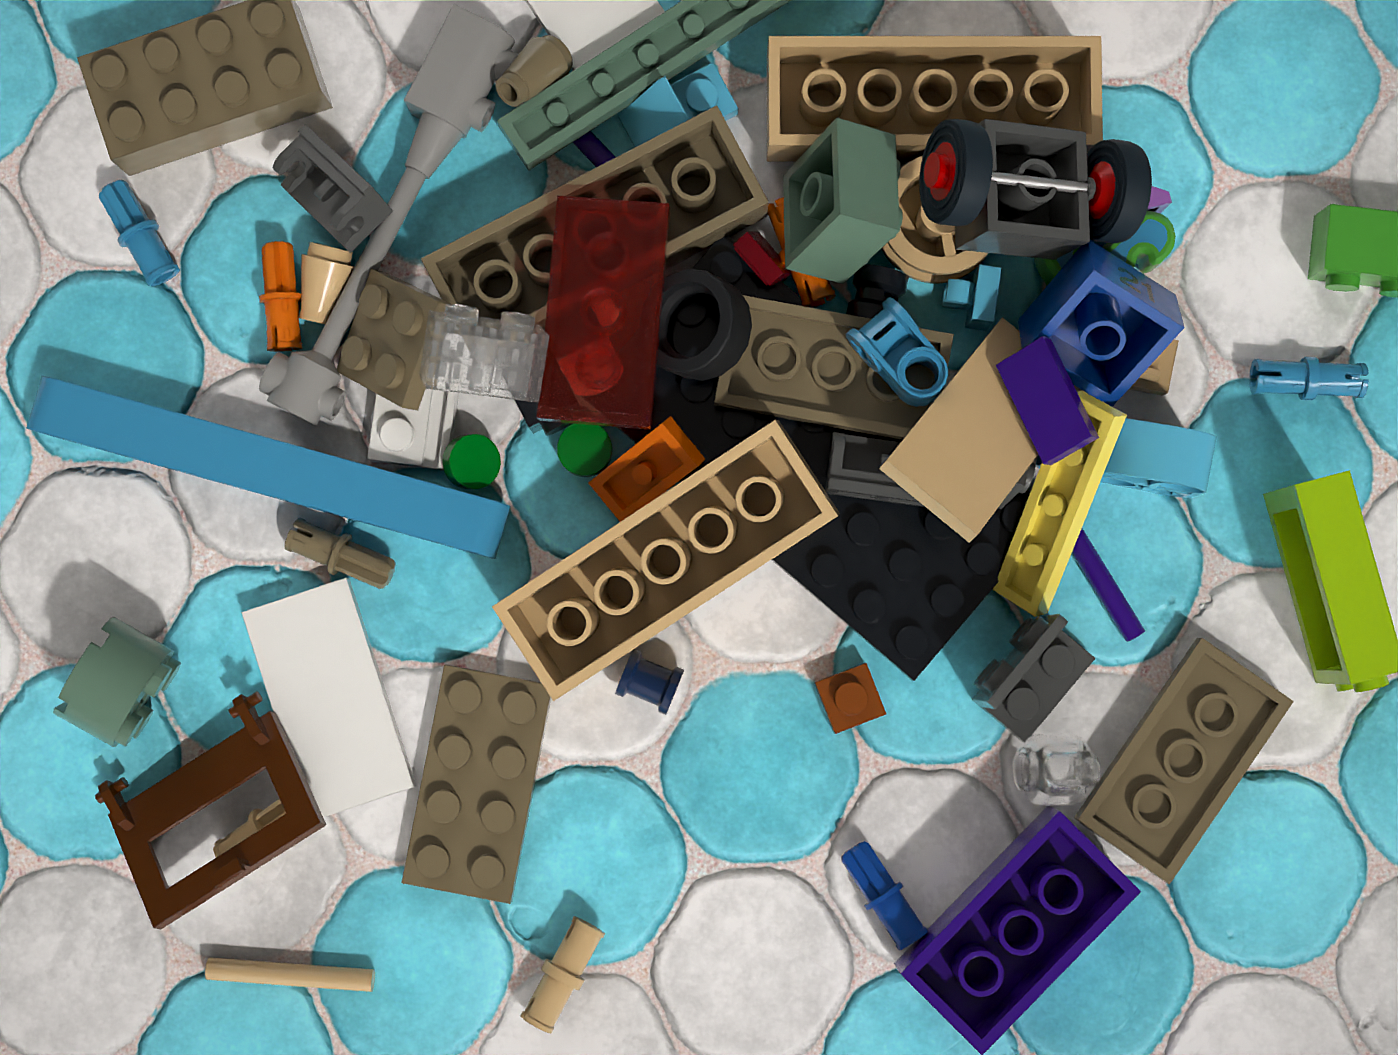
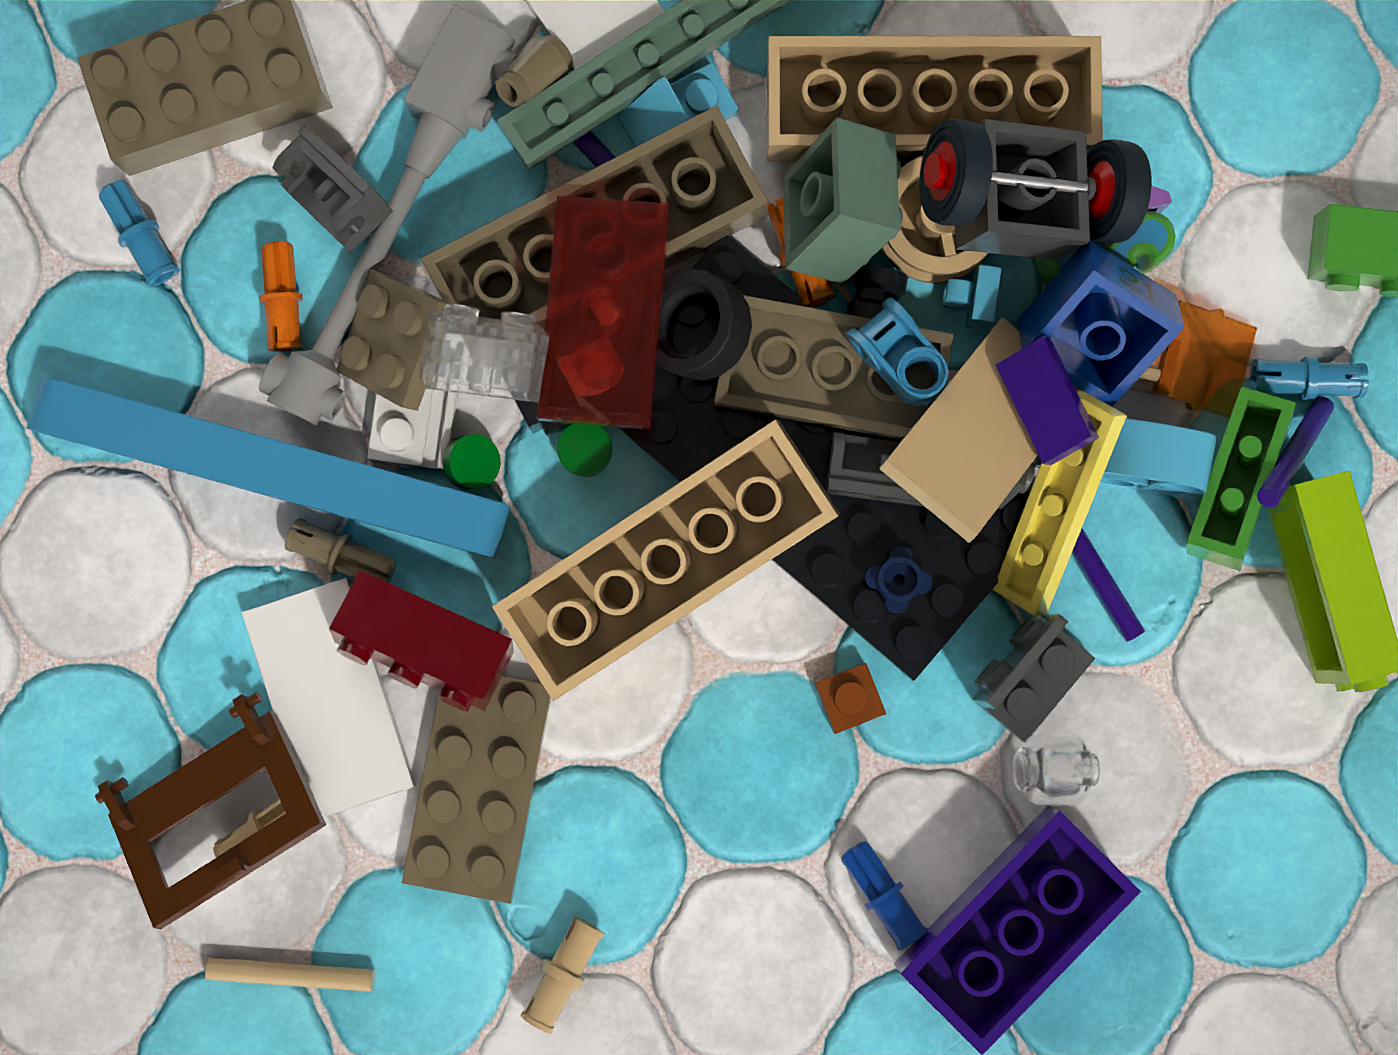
sand green brick [53,617,181,747] -> none
tan cone [299,242,355,324] -> none
orange plate [588,416,705,522] -> none
dark blue bush [615,649,684,715] -> none
dark red tile [733,231,791,286] -> none
dark tan plate [1073,638,1294,885] -> none
none -> dark red brick [329,570,514,712]
none -> dark blue plate [865,547,932,613]
none -> clear orange piece [1151,300,1257,419]
none -> bright green brick [1187,386,1296,571]
none -> dark purple bar [1257,396,1334,508]

